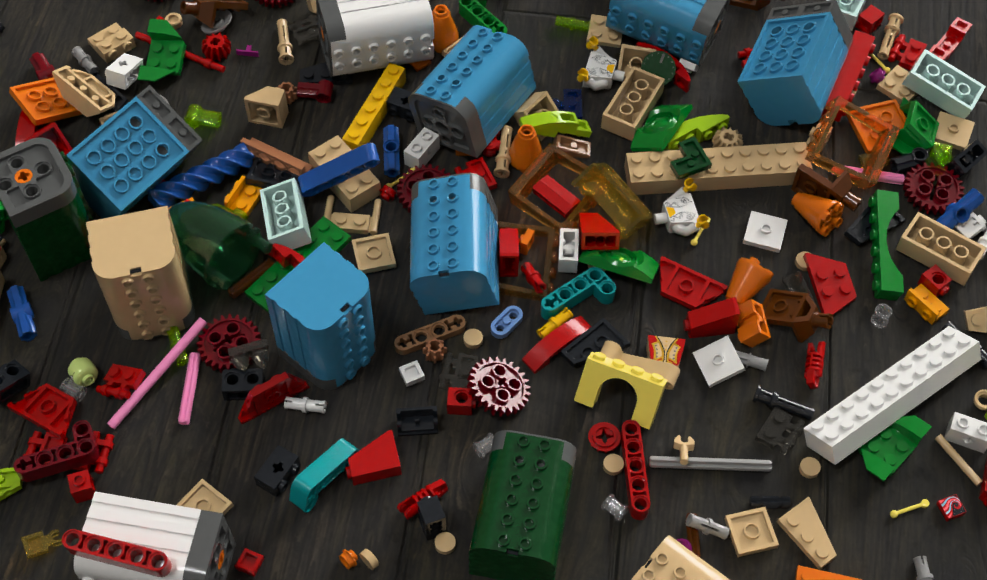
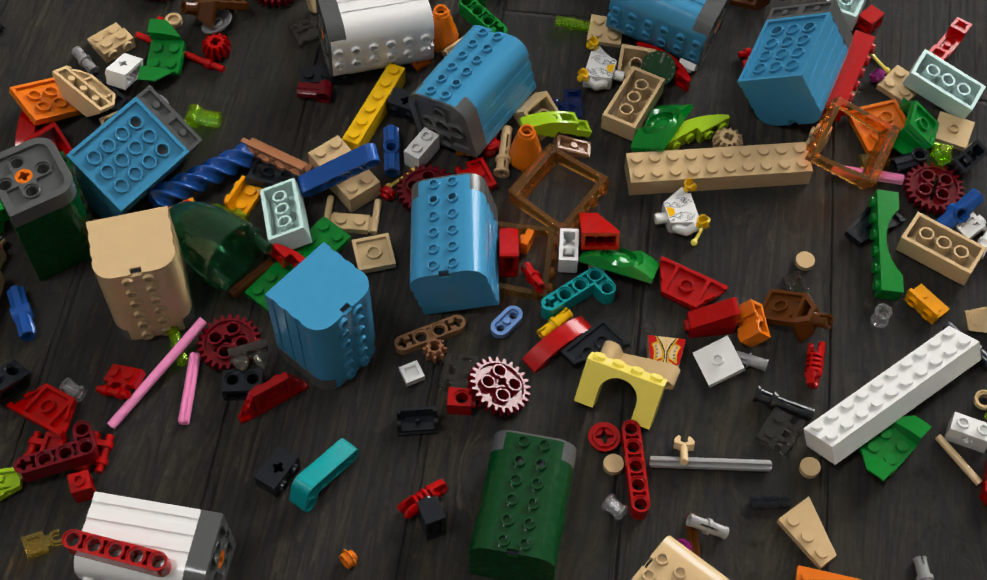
dark red piece [29,52,55,80] -> none
yellowish green head [68,357,98,387] -> none
tan plate [177,479,233,515] -> none
red tile [235,548,265,577] -> none
magenta piece [236,45,259,57] -> none
tan slope [244,86,289,128] -> none
tan pin [277,19,294,65] -> none
nougat gear [278,82,297,105] -> none
white pin [284,396,327,414] -> none
red slope [345,430,402,486] -> none
tan tile [359,549,379,570] -> none
tan tile [435,532,456,555] -> none
tan tile [463,329,483,349] -> none
clear bush [472,433,494,459] -> none
red piece [532,175,581,220] -> none
clear yellow windscreen [571,163,654,240] -> none
dark green plate [670,137,712,180] -> none
tan plate [724,507,779,557] -> none
orange cone [725,257,774,306] -> none
white plate [743,211,788,253] -> none
reddish brown plate [791,164,862,212] -> none
orange cone [791,192,844,237] -> none
red wing [803,253,857,315] -> none
tan pin [877,13,904,60] -> none
red plate [888,34,927,70] -> none
light yellow hinge [890,499,930,518] -> none
red brick [918,264,952,297] -> none
tile [936,494,967,521] -> none

